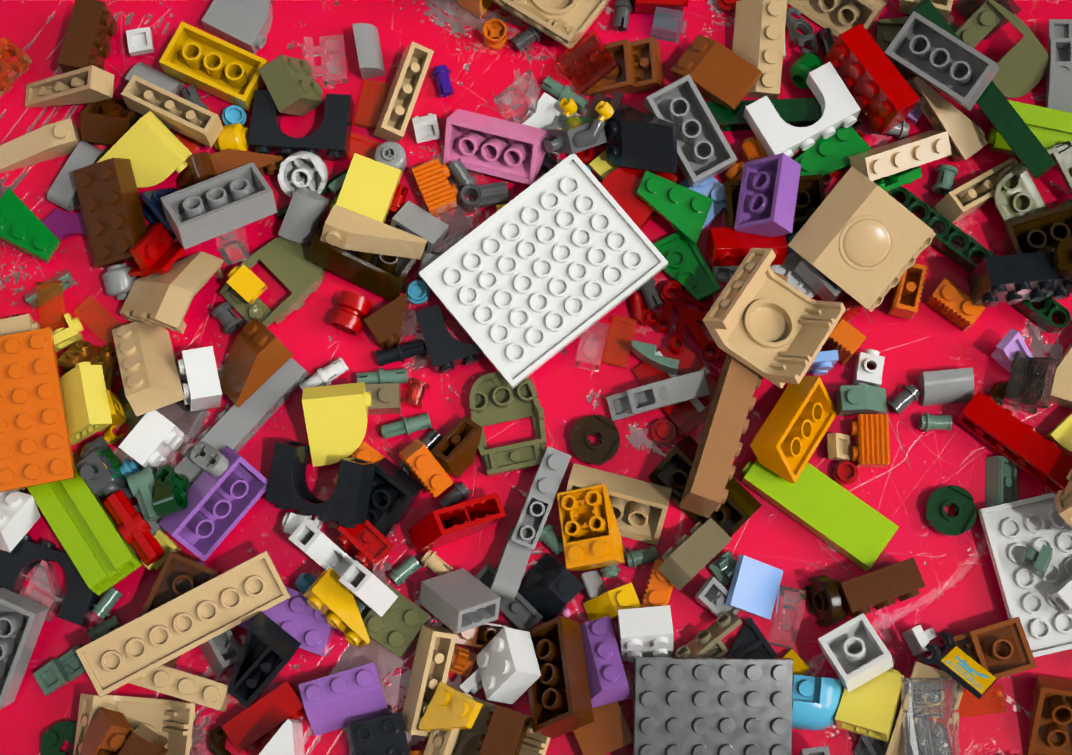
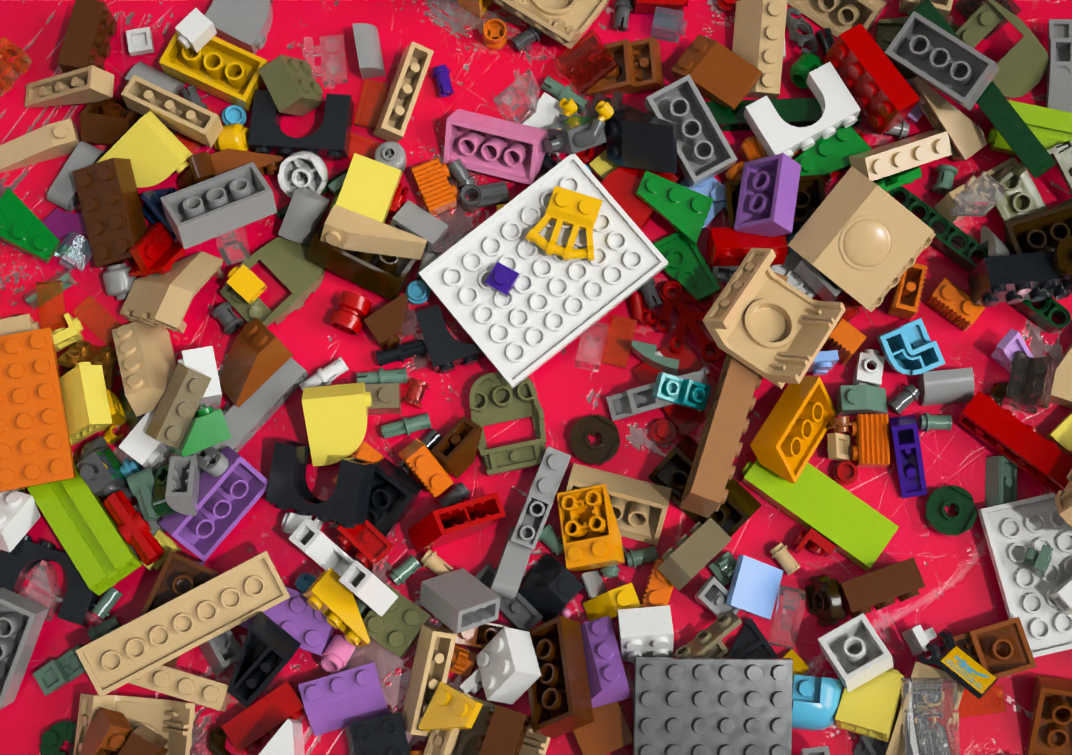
white tile [412,113,441,143] -> none
none -> clear light blue brick [54,231,93,271]
none -> dark tan brick [146,362,212,449]
none -> light grey brick [165,455,200,516]
none -> slope [170,404,232,458]
none -> white brick [175,8,217,53]
none -> bright pink brick [321,635,355,674]
none -> dark purple plate [485,262,519,297]
none -> yellow plate [525,186,602,261]
none -> teal slope [652,372,711,411]
none -> tan pin [769,542,801,576]
none -> red bracket [793,528,836,557]
none -> dark orange plate [828,416,853,433]
none -> medium azure brick [876,318,946,375]
none -> dark purple slope [889,414,927,498]
none -> clear slope [949,171,1007,217]
none -> light grey slope [980,226,1010,257]

